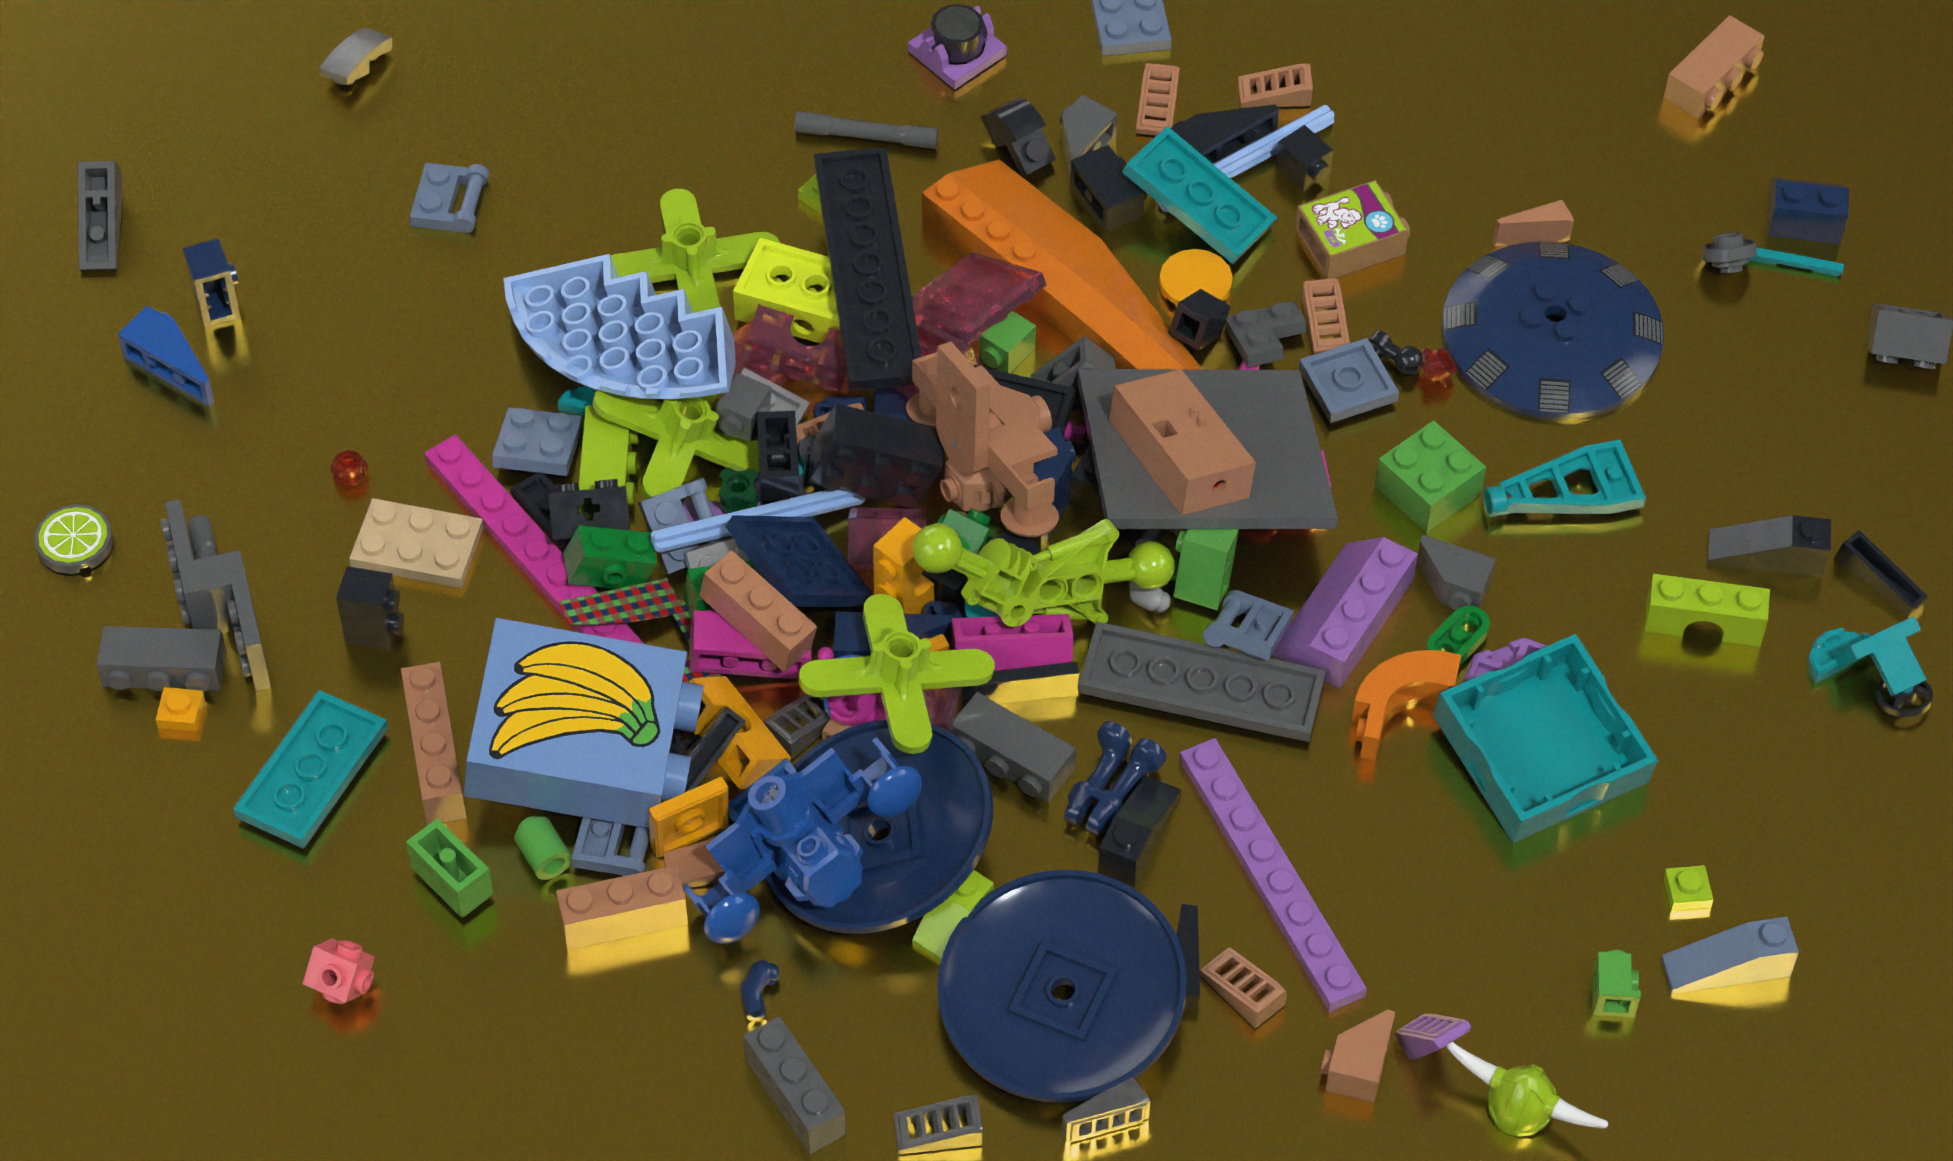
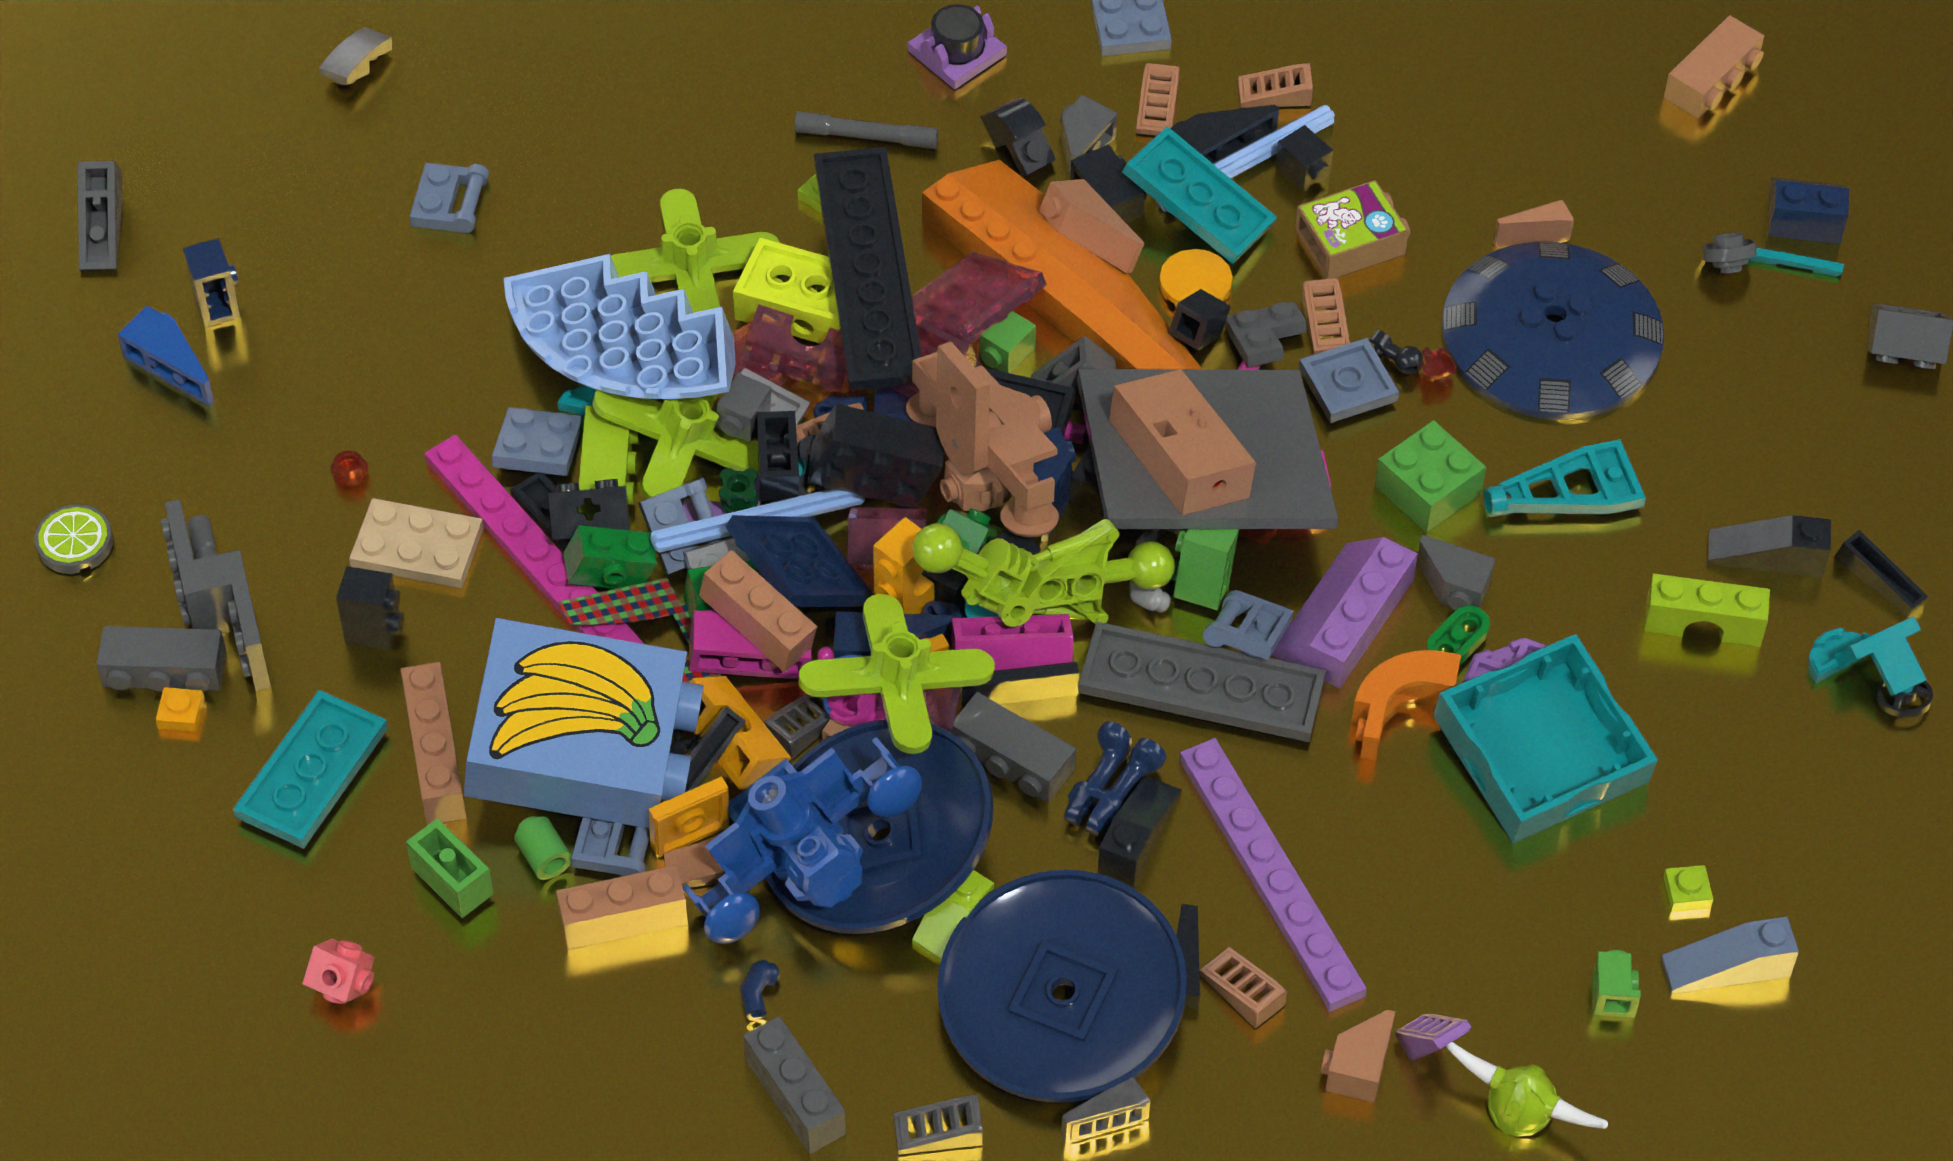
none -> nougat slope [1039,179,1144,273]

